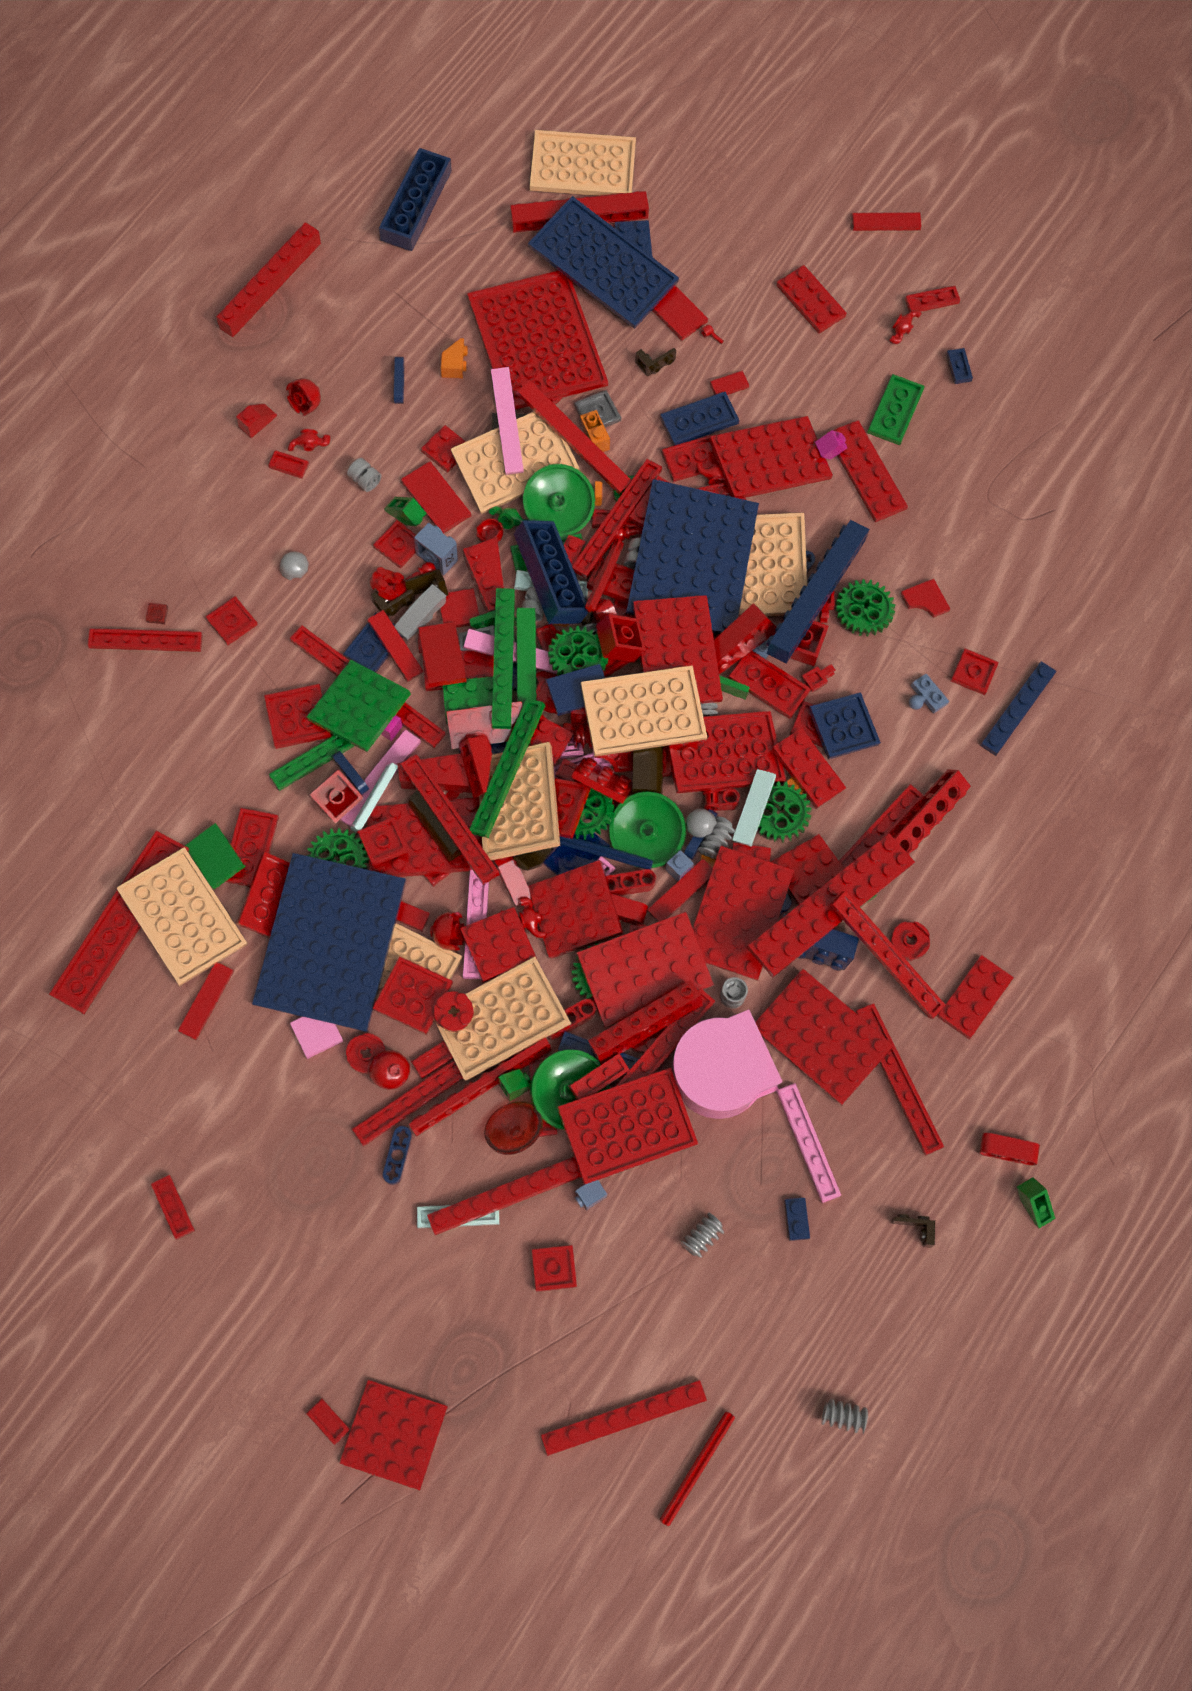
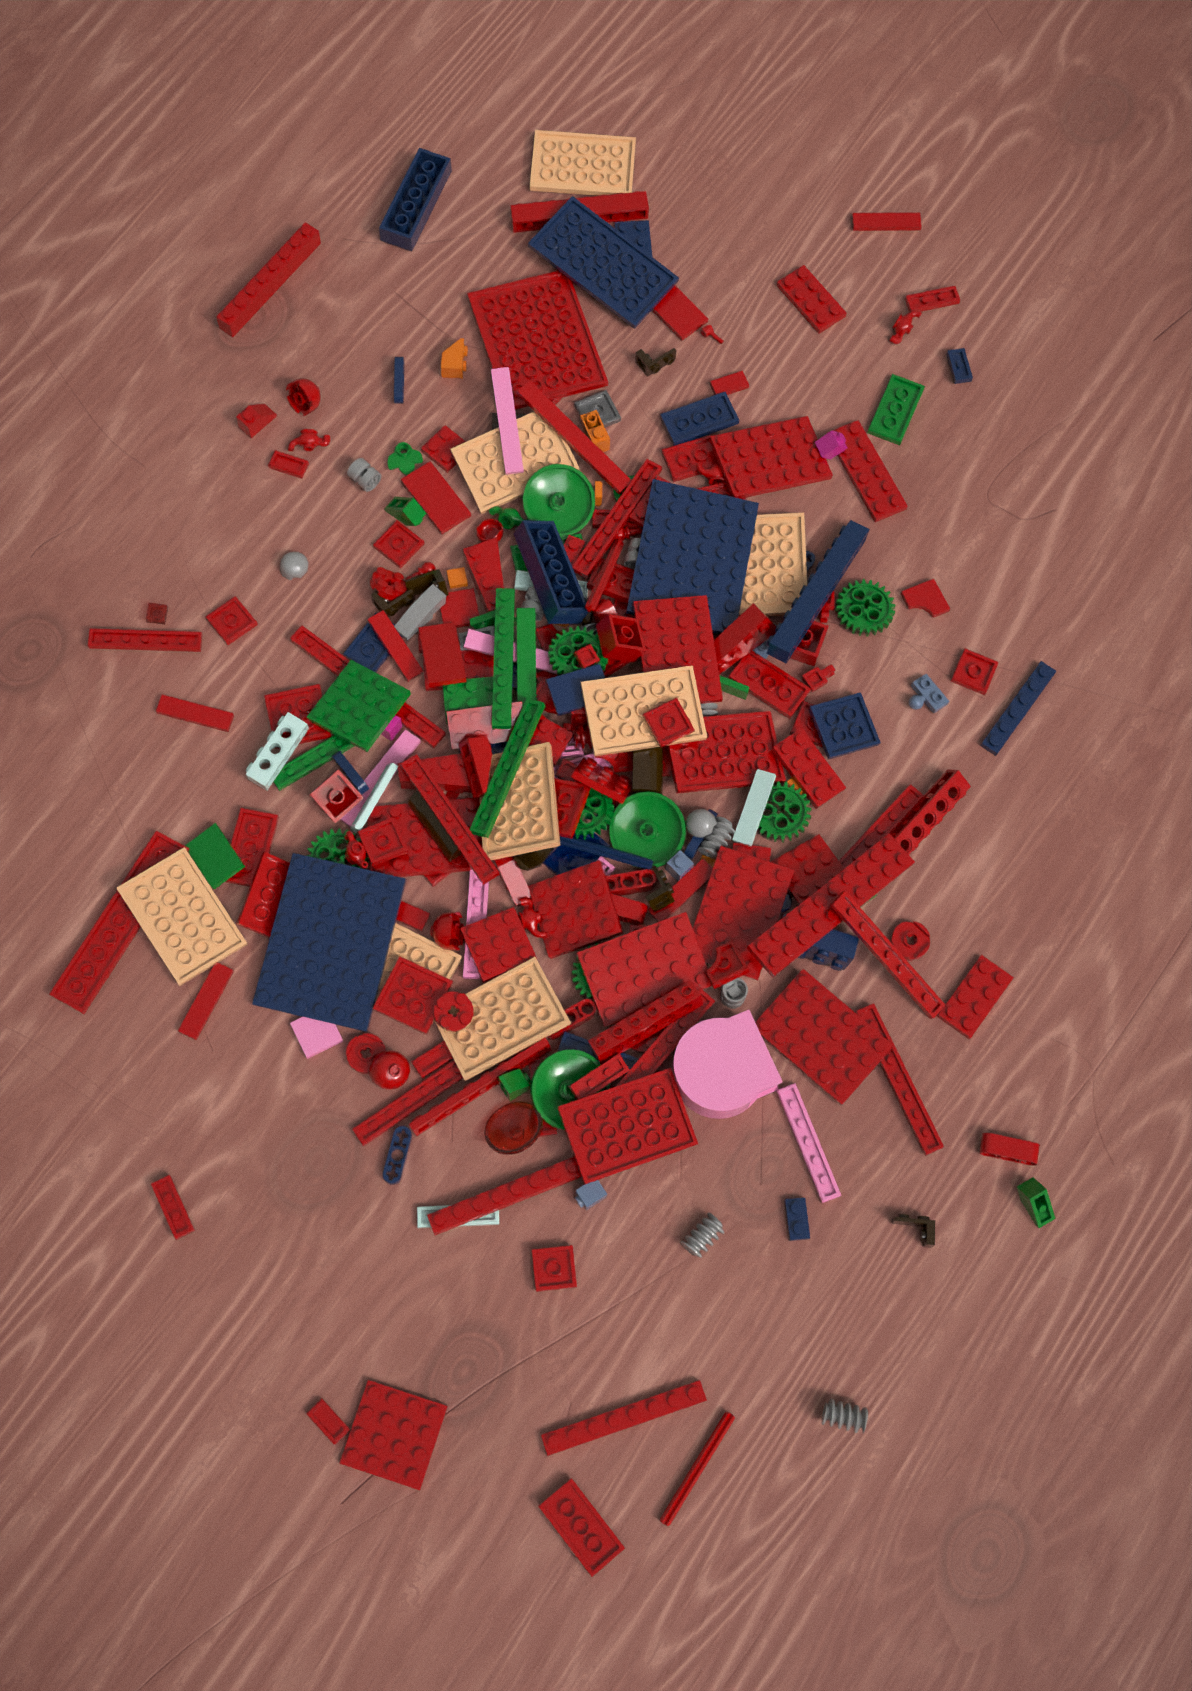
sand blue brick [414,523,458,576] -> none
red piece [703,788,740,811] -> none
none -> red tile [156,694,234,732]
none -> light aqua brick [246,712,309,791]
none -> red piece [344,831,368,869]
none -> green plate [387,442,423,475]
none -> orange tile [446,567,468,589]
none -> red plate [538,1478,625,1577]
none -> red tile [574,644,600,669]
none -> red tile [642,697,695,748]
none -> dark brown bracket [645,865,675,912]
none -> red tile [705,940,750,989]

